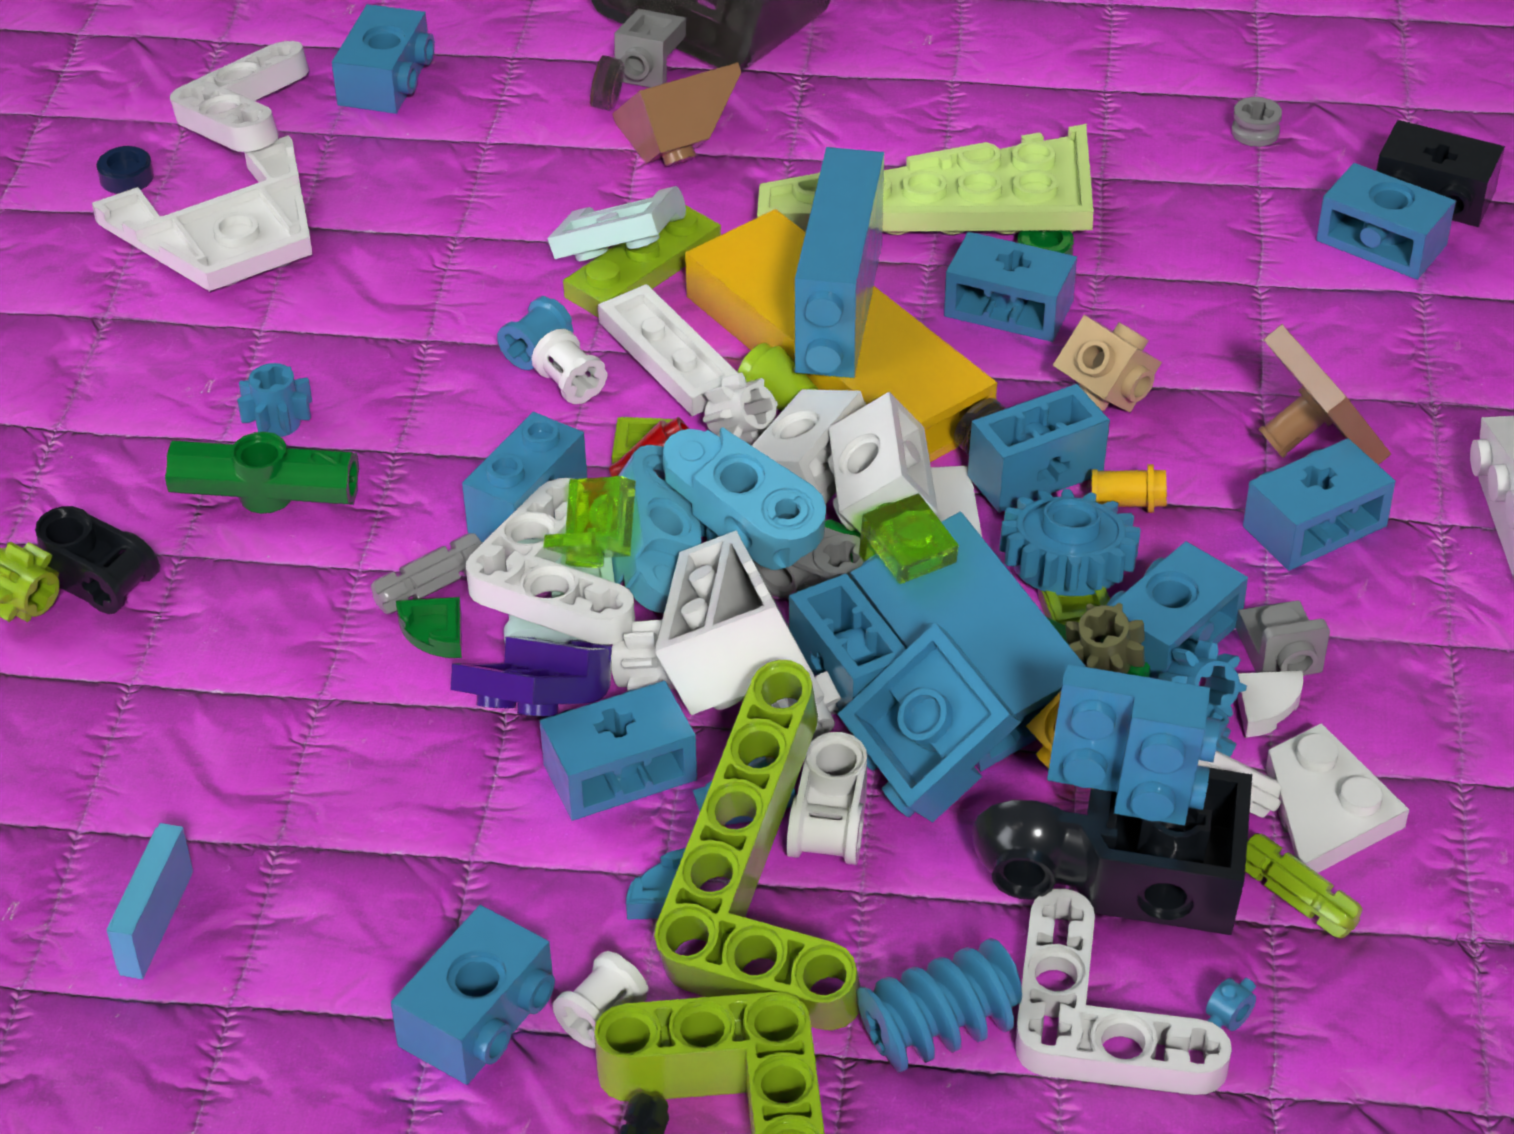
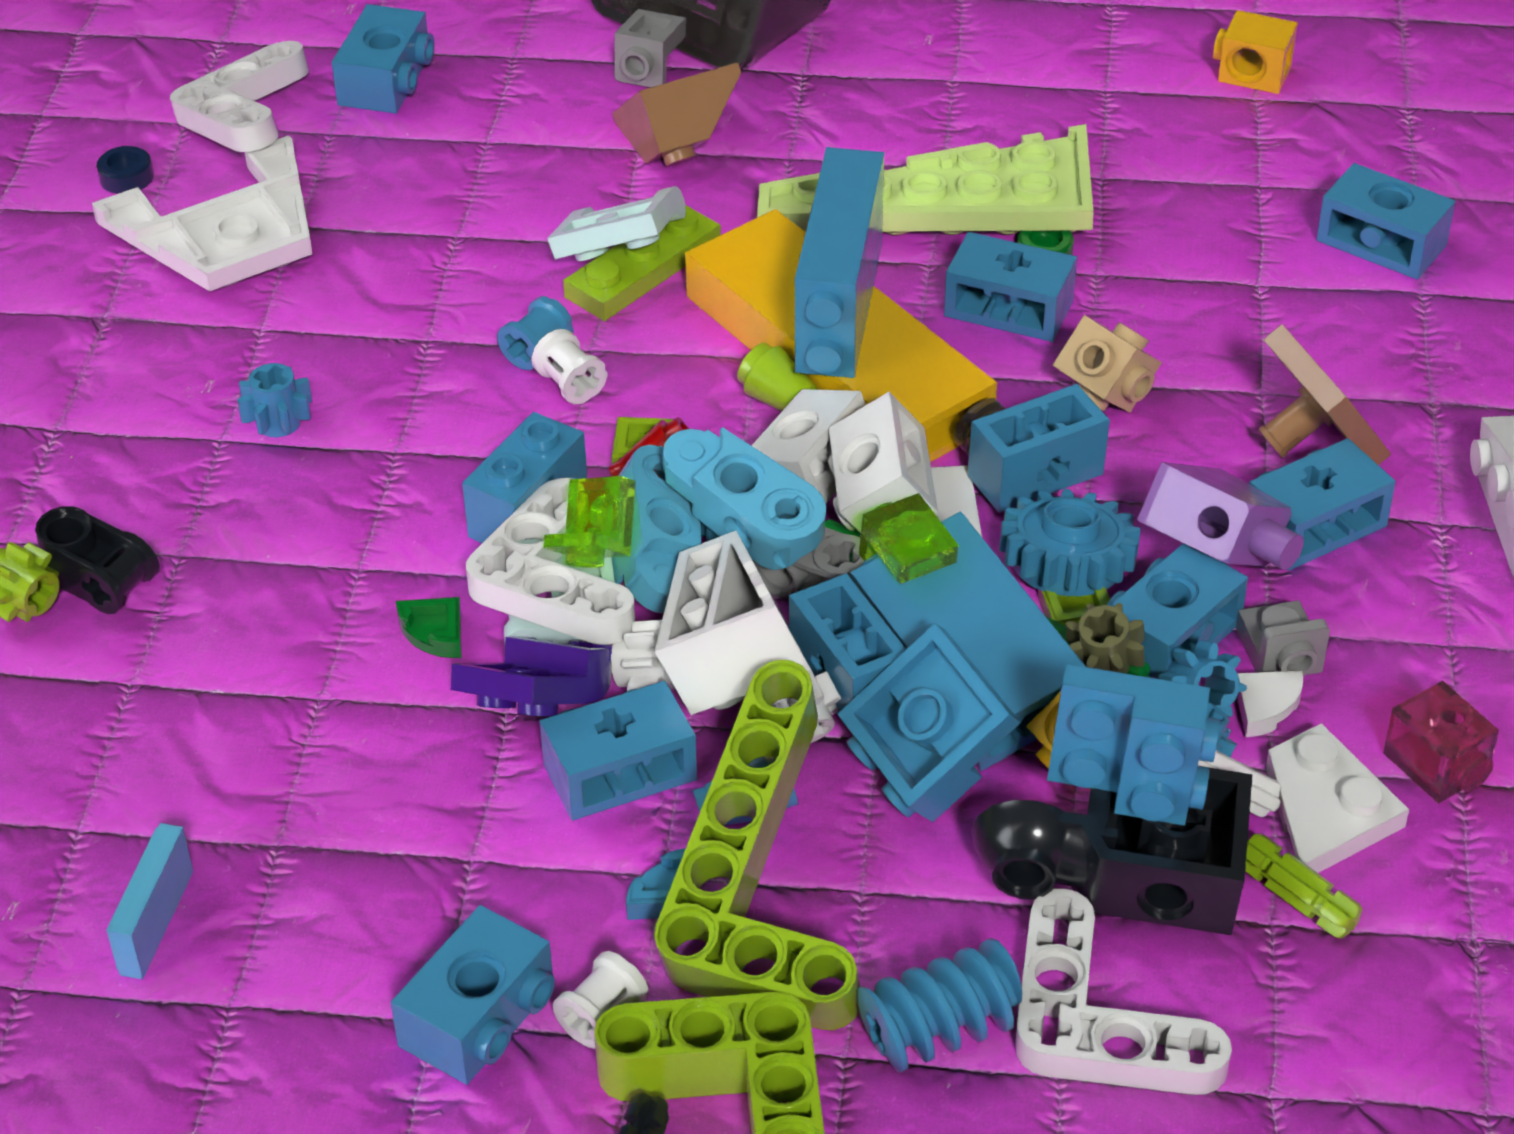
green piece [165,432,359,514] -> none
light grey axle [371,533,483,614] -> none
clear smoke tile [590,55,625,111] -> none
white plate [598,284,738,416] -> none
white gear [703,372,778,446] -> none
white piece [787,732,867,865] -> none
yellow pin [1092,464,1167,513] -> none
dark azure piece [1206,978,1256,1031] -> none
light grey bush [1232,97,1282,147] -> none
black brick [1376,120,1505,227] -> none
none -> medium lavender torso [1137,462,1304,570]
none -> yellow brick [1213,10,1298,94]
none -> clear pink brick [1383,681,1499,804]

